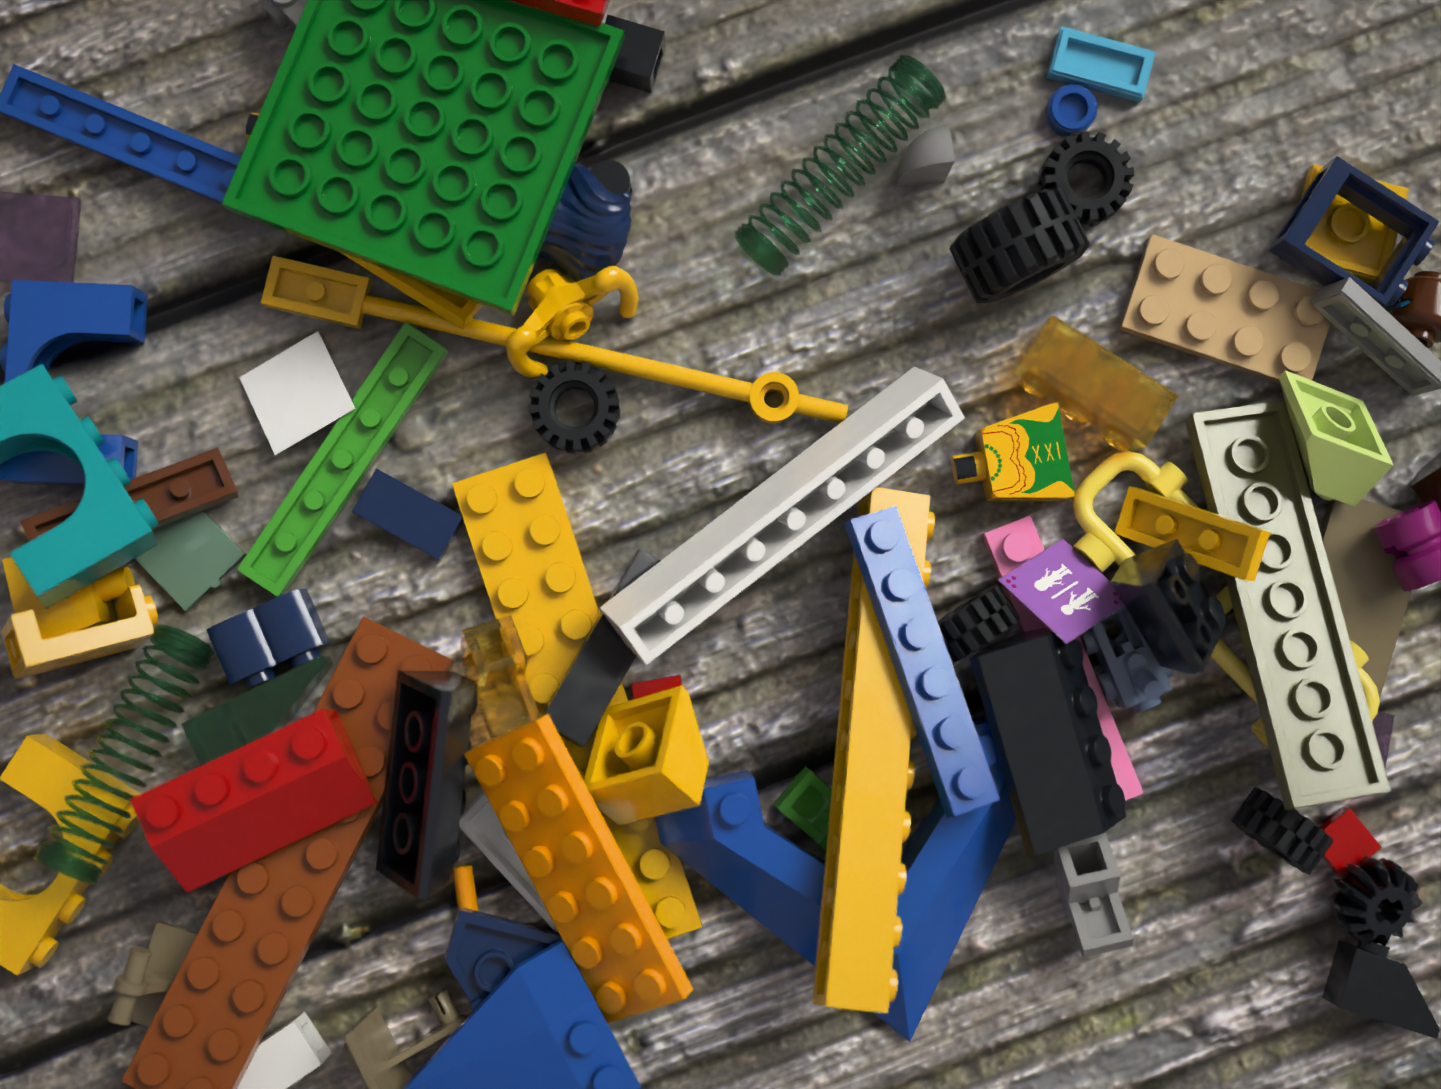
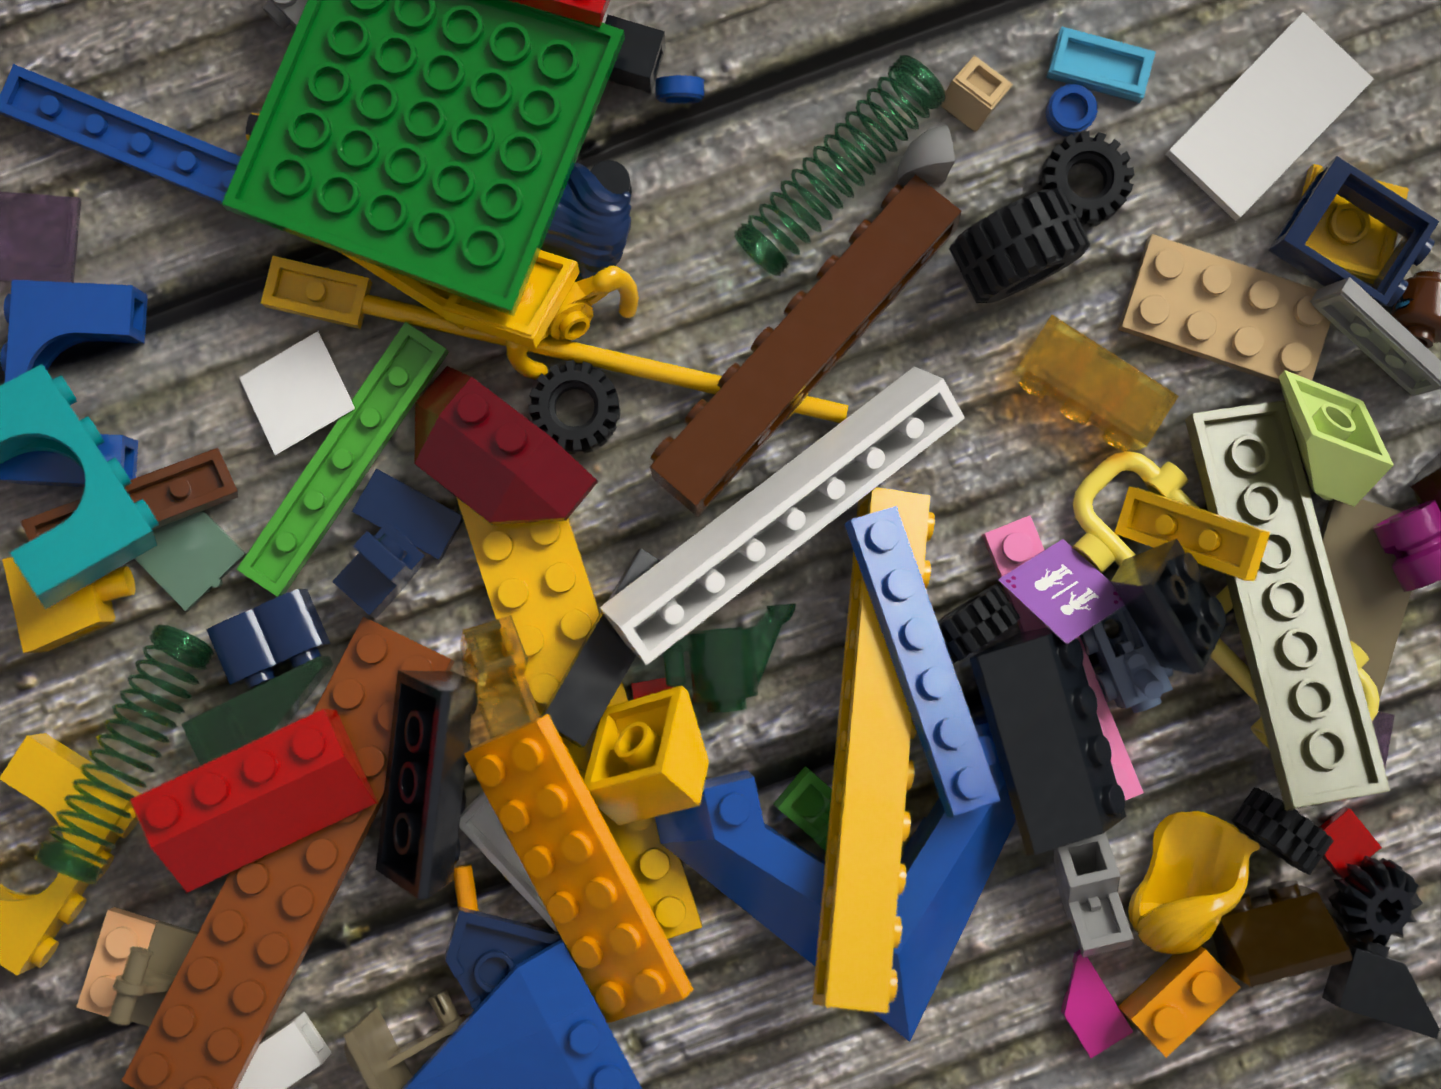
yellow panel [1,584,158,680] -> none
torso [951,403,1075,502] -> none
none -> light nougat plate [76,907,158,1017]
none -> dark blue brick [332,522,425,619]
none -> dark red wedge [414,366,598,525]
none -> yellow tile [442,250,580,350]
none -> reddish brown brick [650,174,962,517]
none -> blue tile [655,75,704,104]
none -> clear green piece [663,603,796,713]
none -> tan slope [939,56,1013,131]
none -> dark pink tile [1061,949,1133,1058]
none -> light orange brick [1118,946,1241,1058]
none -> yellow piece [1128,811,1260,954]
none -> white tile [1165,12,1374,221]
none -> dark brown slope [1212,881,1352,987]

